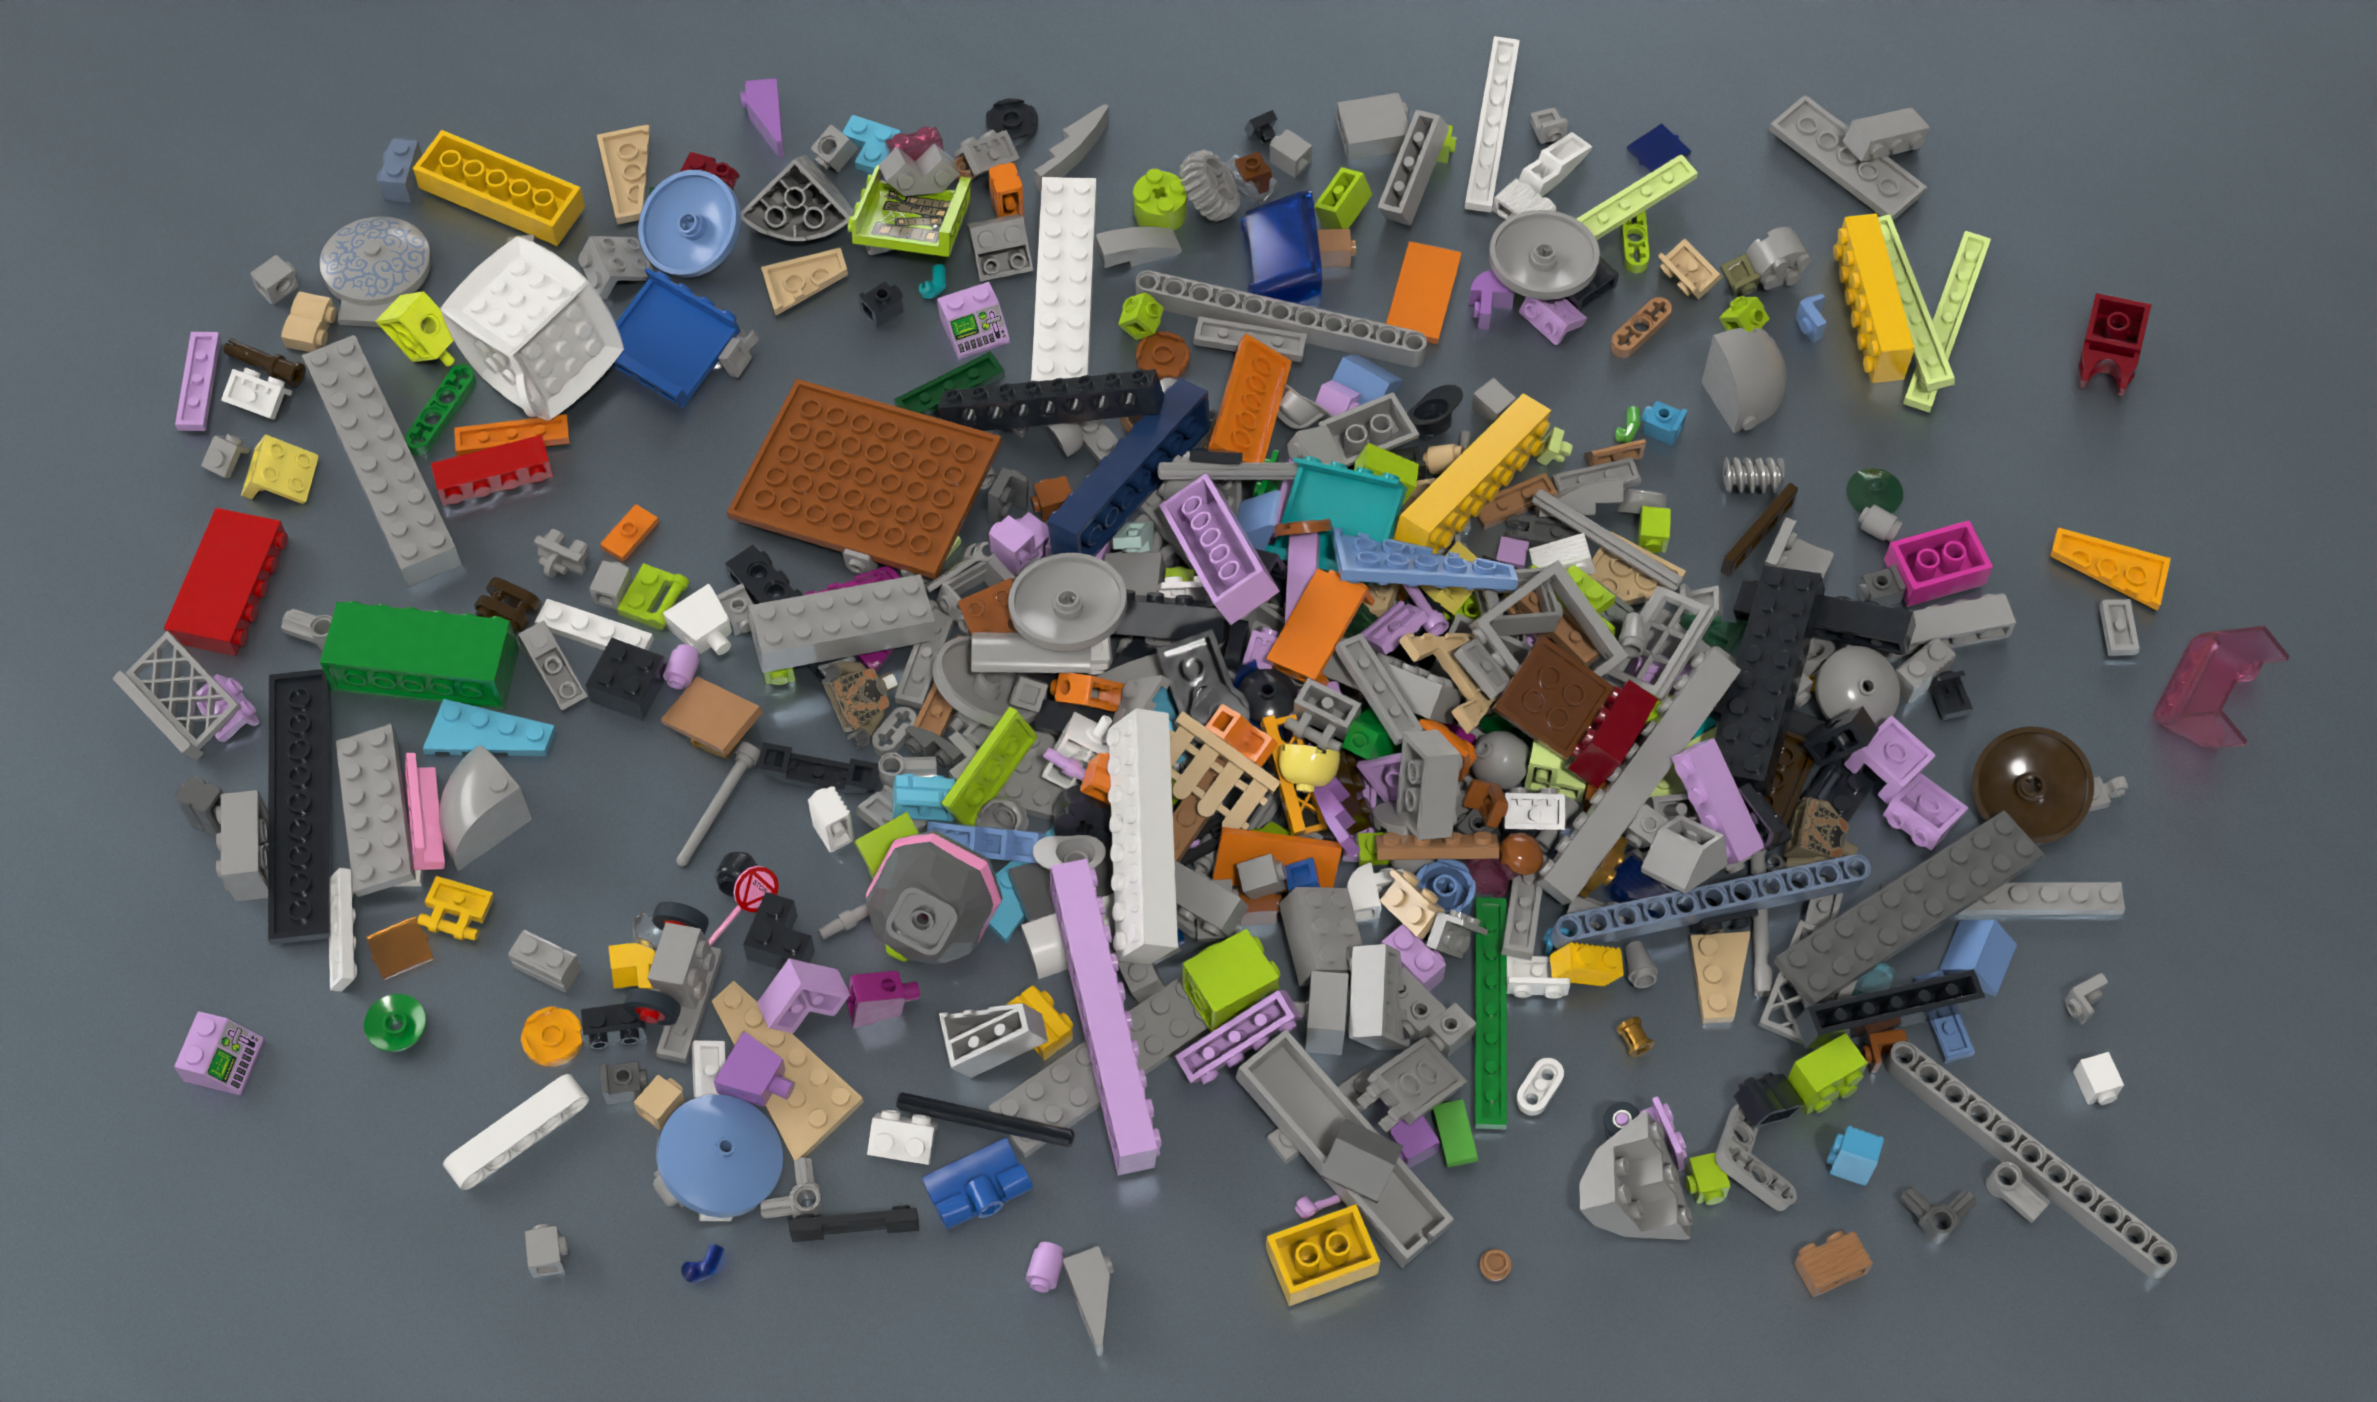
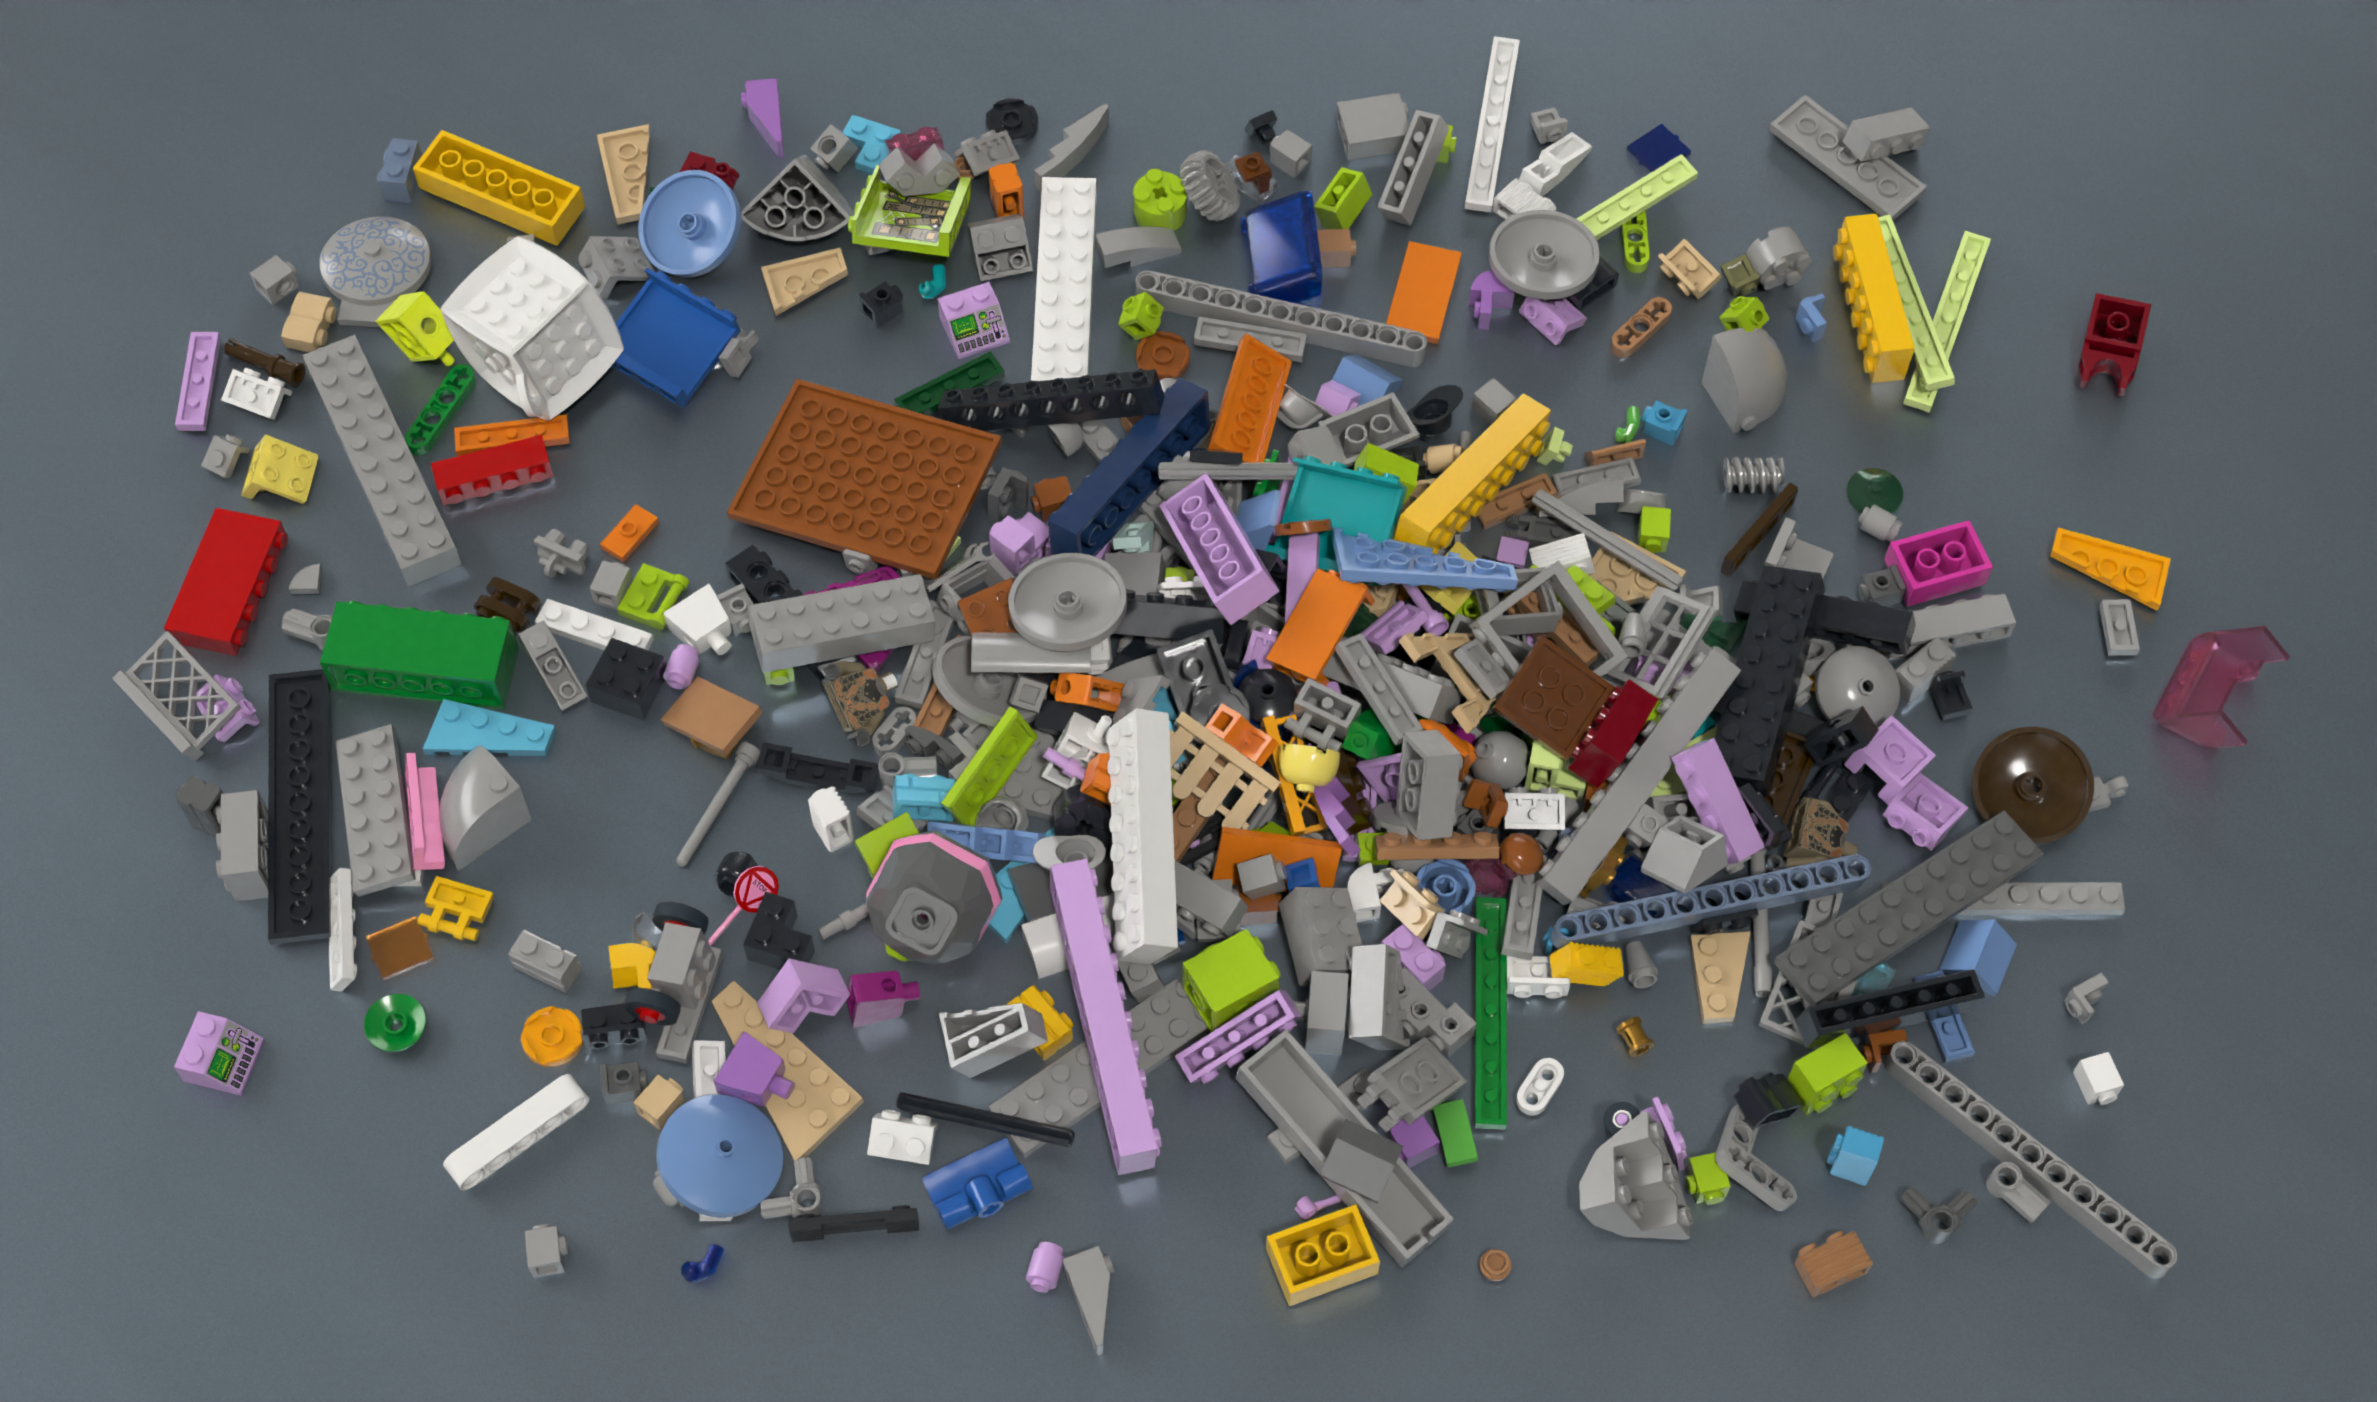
none -> light grey tile [289,564,322,594]

